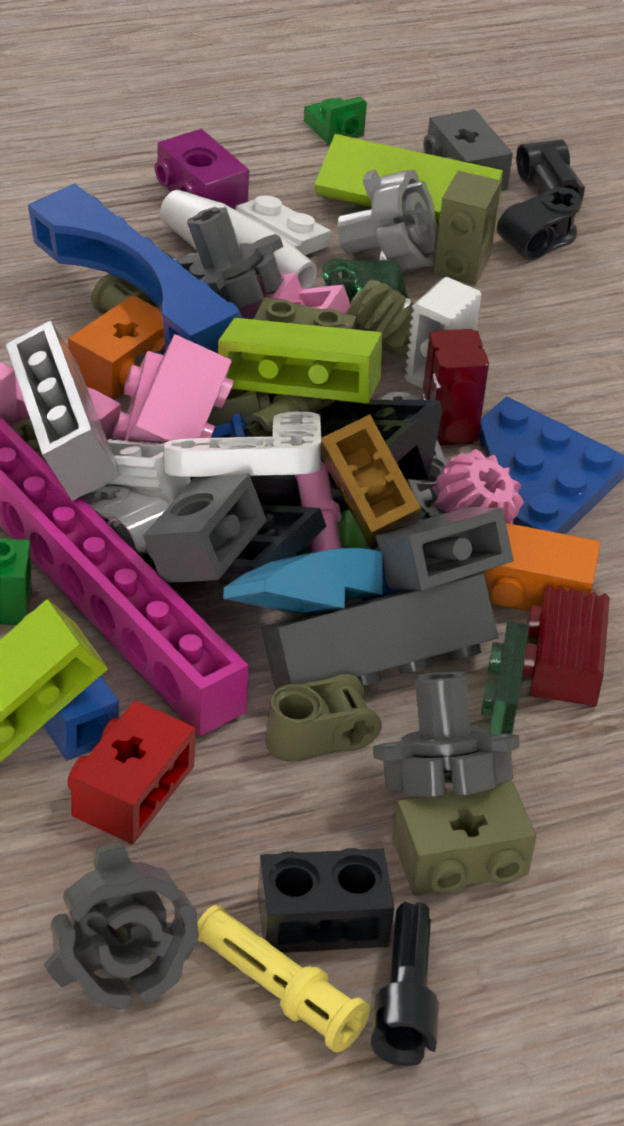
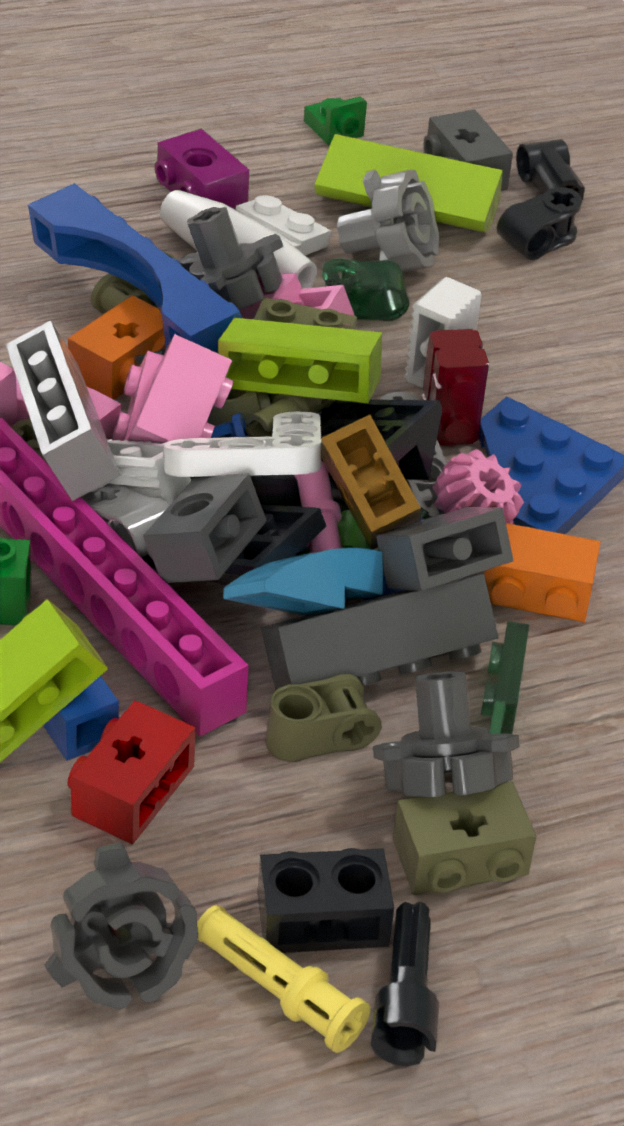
olive gear [346,280,414,356] -> none
olive brick [433,170,501,285] -> none
dark red brick [521,585,610,706] -> none

